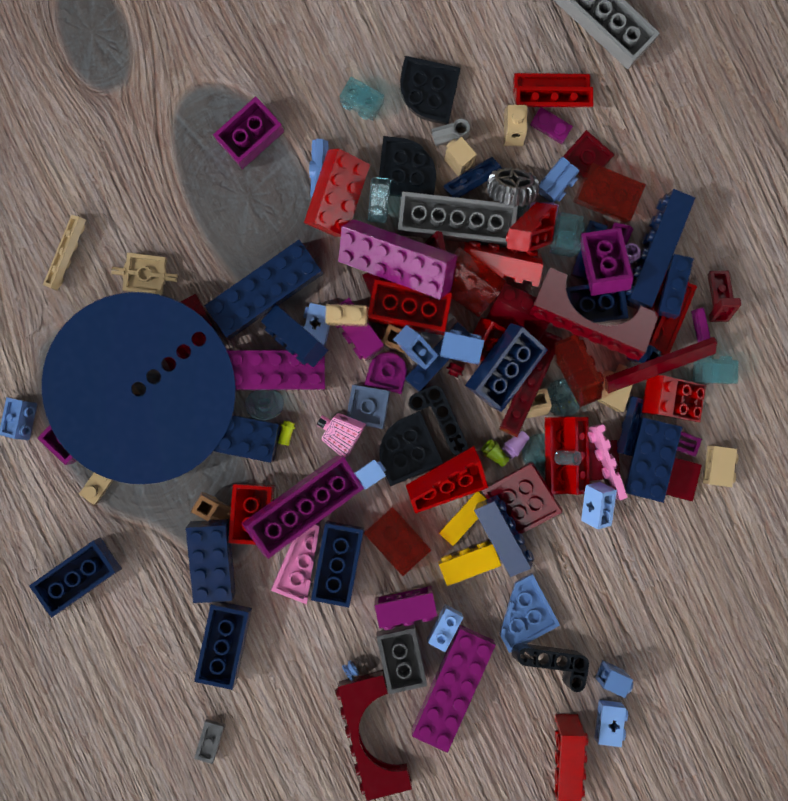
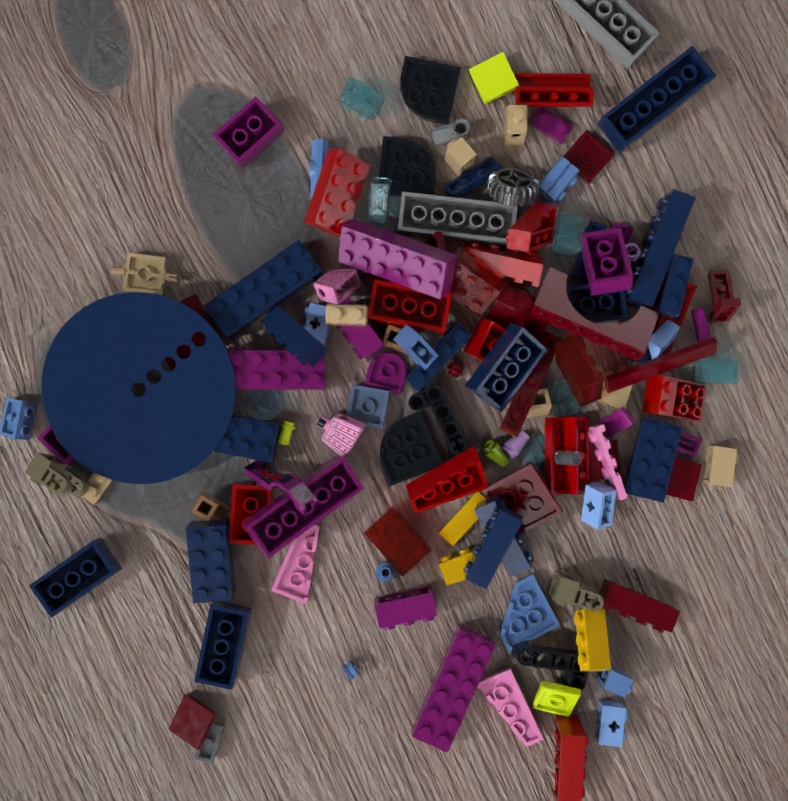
tan plate [43,215,86,290] -> none
dark blue brick [311,521,364,607] -> none
dark red arch [335,670,412,801] -> none
light blue brick [354,460,386,489] -> none
flat silver brick [376,624,427,694] -> none
light blue brick [427,604,463,652] -> none
medium blue brick [440,330,484,365] -> none
clear red brick [573,162,646,223] -> none
dark blue plate [617,396,644,456] -> none
none -> dark tan brick [24,452,88,496]
none -> dark red tile [168,694,217,750]
none -> magenta piece [244,460,318,513]
none -> bright pink torso [313,269,361,305]
none -> medium blue plate [376,562,395,582]
none -> dark blue brick [463,505,523,589]
none -> neon yellow tile [469,52,519,105]
none -> bright pink wing [477,667,544,747]
none -> neon yellow tile [532,680,581,717]
none -> dark tan brick [548,570,604,611]
none -> yellow brick [574,609,611,671]
none -> dark blue brick [597,46,716,153]
none -> magenta slope [597,407,635,437]
none -> dark red brick [597,579,681,633]
none -> light blue slope [648,320,680,359]

